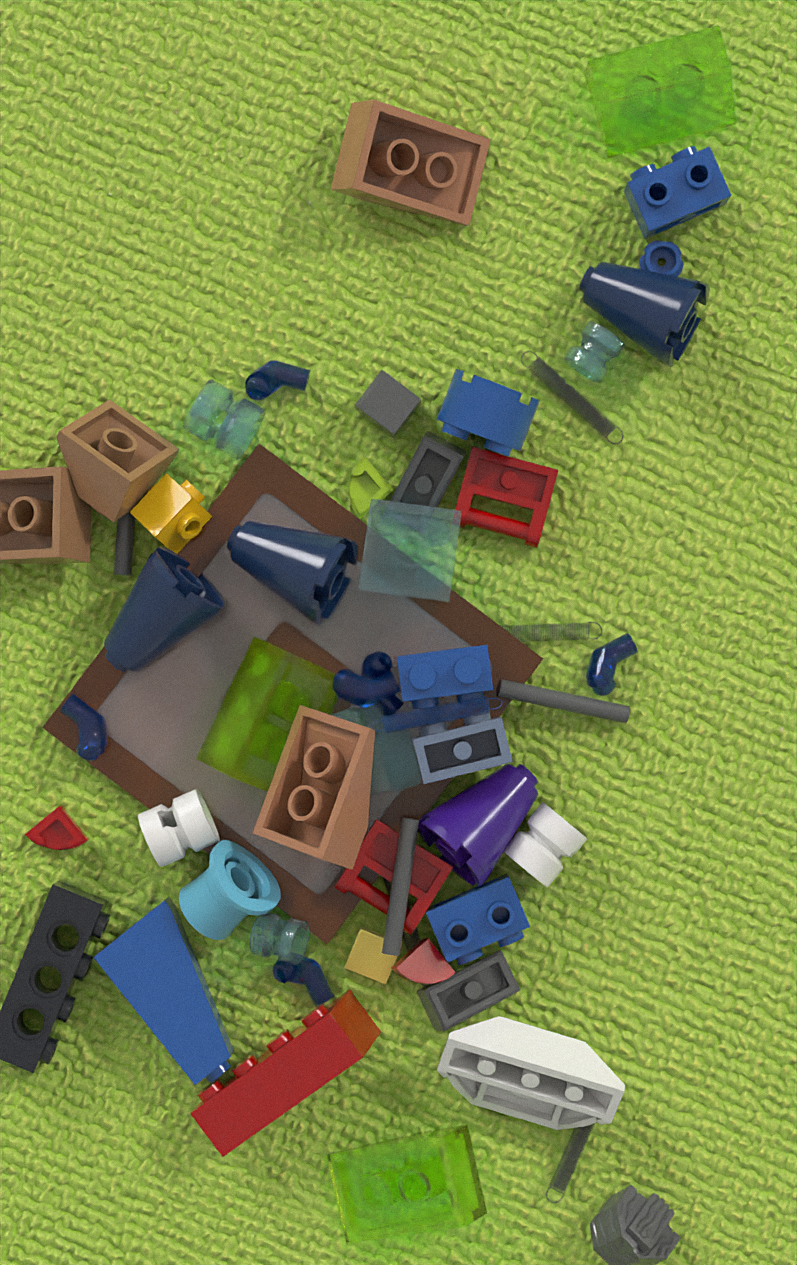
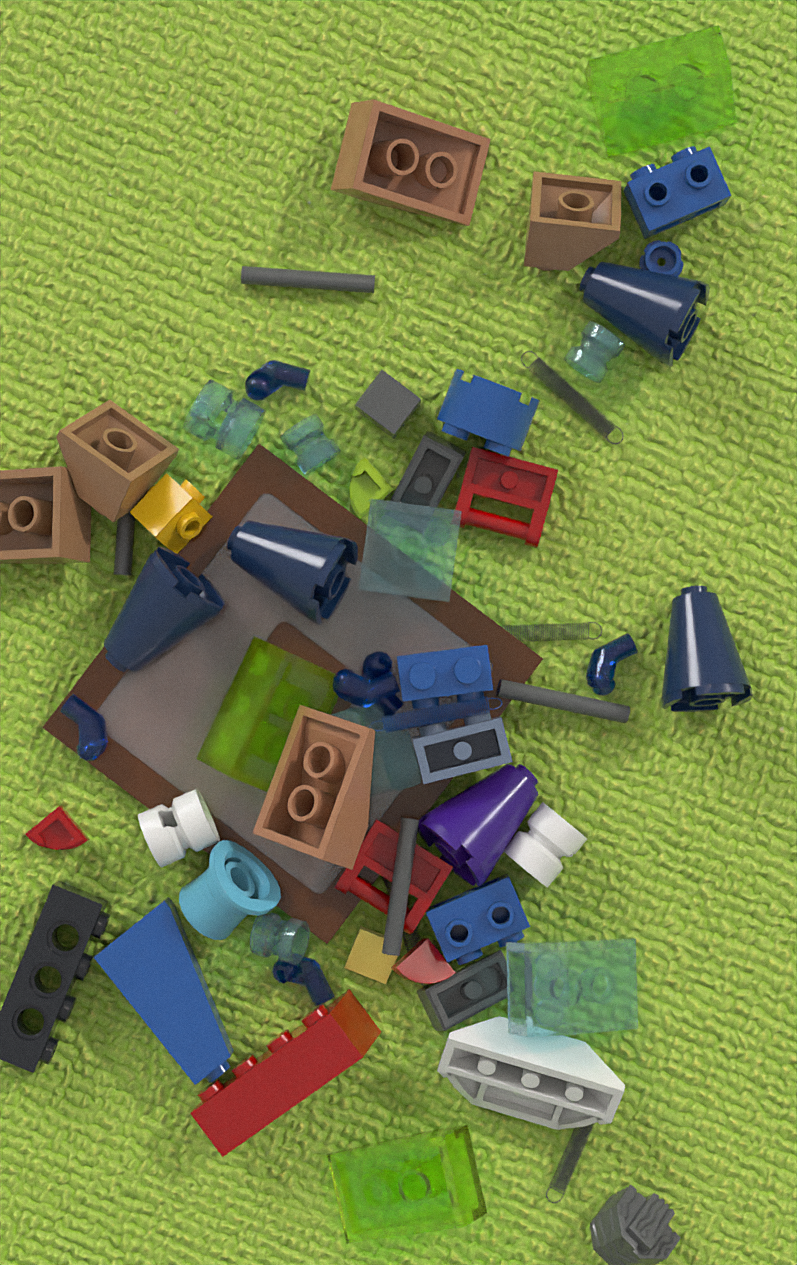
none -> dark grey bar [241,266,375,293]
none -> clear light blue wheel [280,413,341,475]
none -> clear light blue slope [506,938,638,1037]
none -> medium nougat slope [524,171,622,271]
none -> dark blue cone [661,586,753,712]

